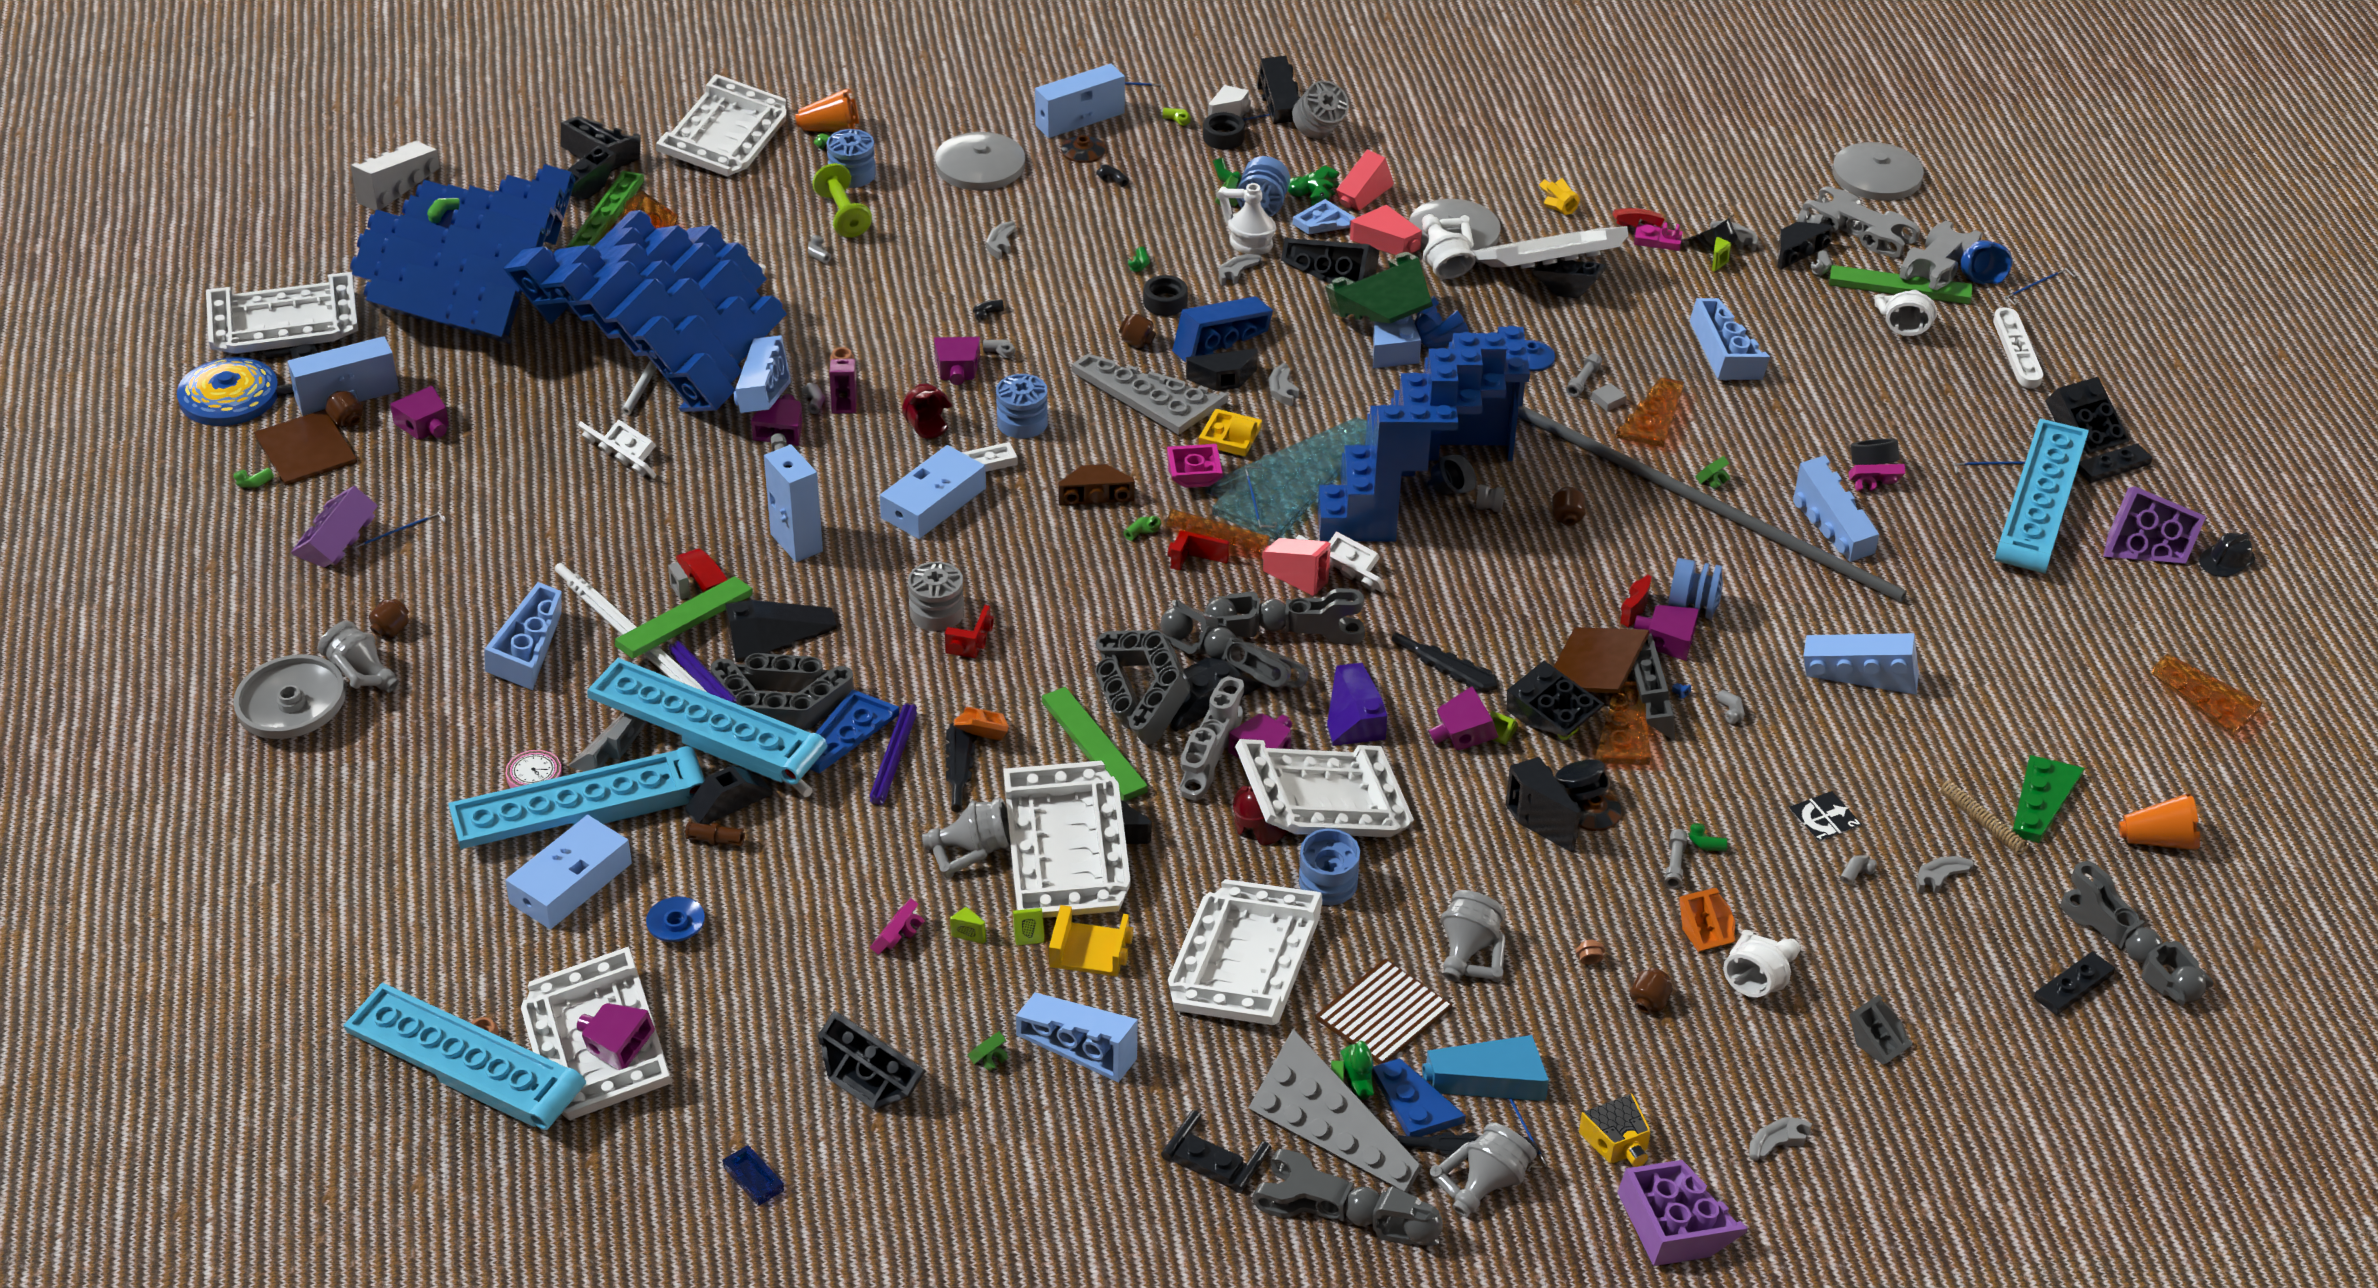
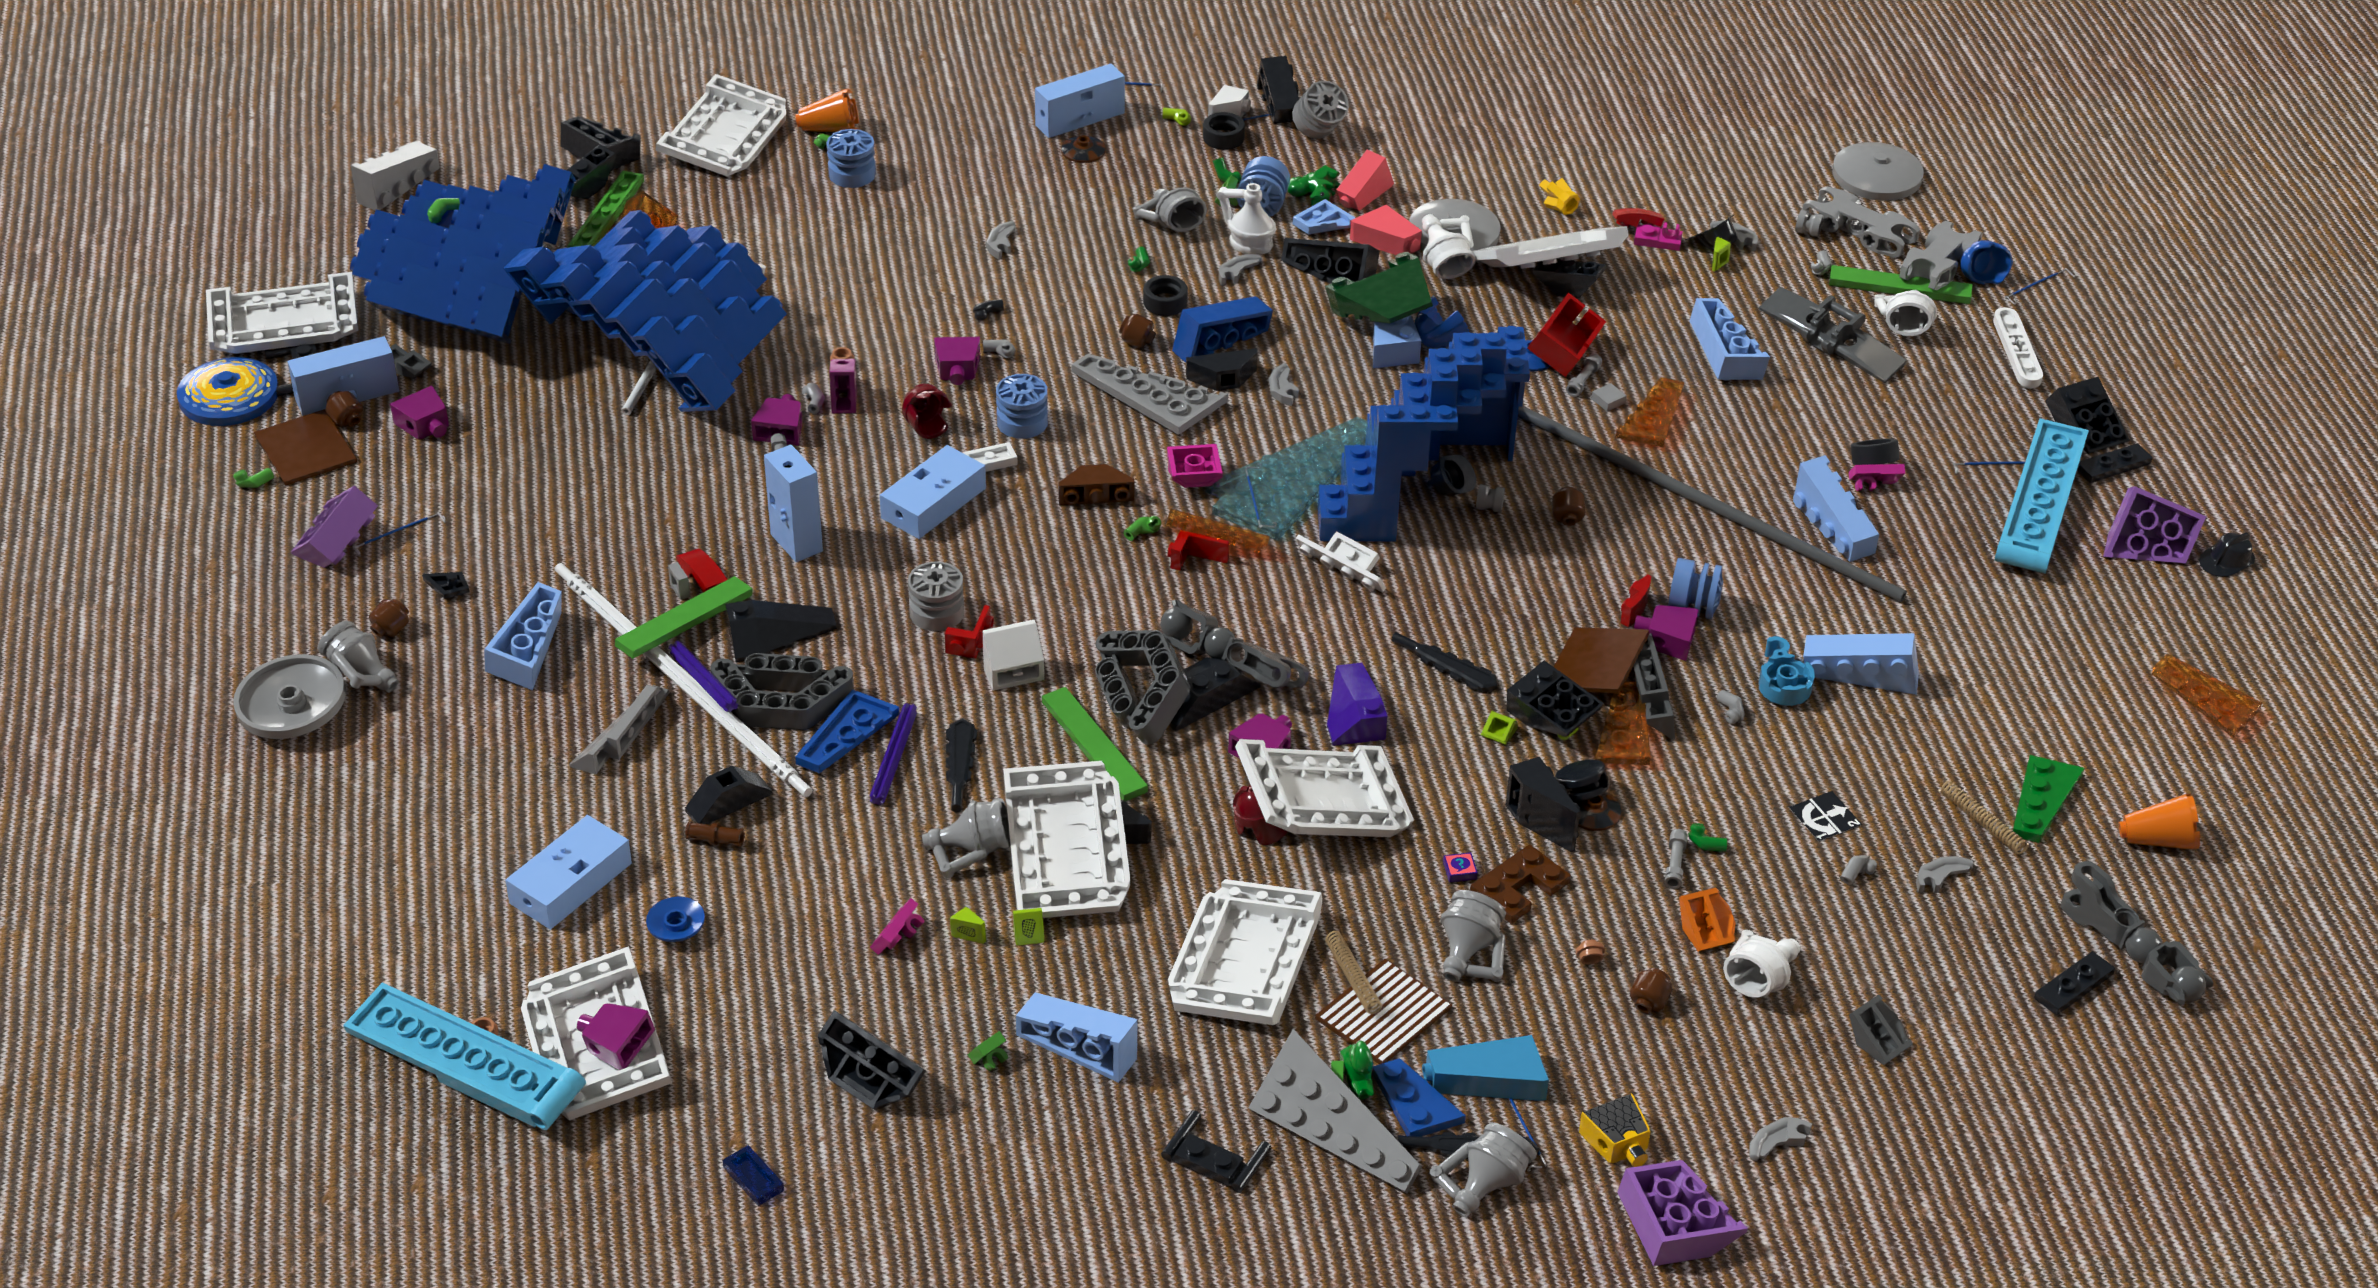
medium azure hinge [448,746,705,849] -> none
tile [506,750,562,788] -> none
white bracket [578,419,656,479] -> none
medium azure hinge [587,658,828,785] -> none
light blue wedge [734,335,791,413] -> none
light grey arm [808,235,831,264] -> none
lime hose [812,163,872,238] -> none
light grey dish [935,132,1025,190] -> none
orange slope [954,706,1009,741] -> none
yellow panel [1049,905,1134,977] -> none
black arm [1096,164,1129,187] -> none
light grey piece [1180,676,1244,801] -> none
yellow plate [1199,409,1262,456] -> none
dark grey piece [1204,588,1365,644] -> none
dark grey piece [1252,1149,1443,1246] -> none
coral slope [1262,538,1331,596] -> none
medium blue wheel [1299,828,1360,906] -> none
magenta torso [1428,686,1499,750] -> none
blue piece [1672,683,1691,699] -> none
bright green tile [1695,456,1730,489] -> none
black slope [1777,222,1833,269] -> none
none -> dark grey slope [390,344,432,378]
none -> black piece [422,572,470,599]
none -> white slope [983,620,1044,691]
none -> light grey piece [1133,187,1207,232]
none -> tan piece [1325,931,1382,1014]
none -> dark purple tile [1443,852,1478,883]
none -> reddish brown plate [1470,844,1571,924]
none -> red piece [1527,293,1607,377]
none -> dark azure piece [1758,636,1815,706]
none -> dark grey piece [1759,287,1907,383]

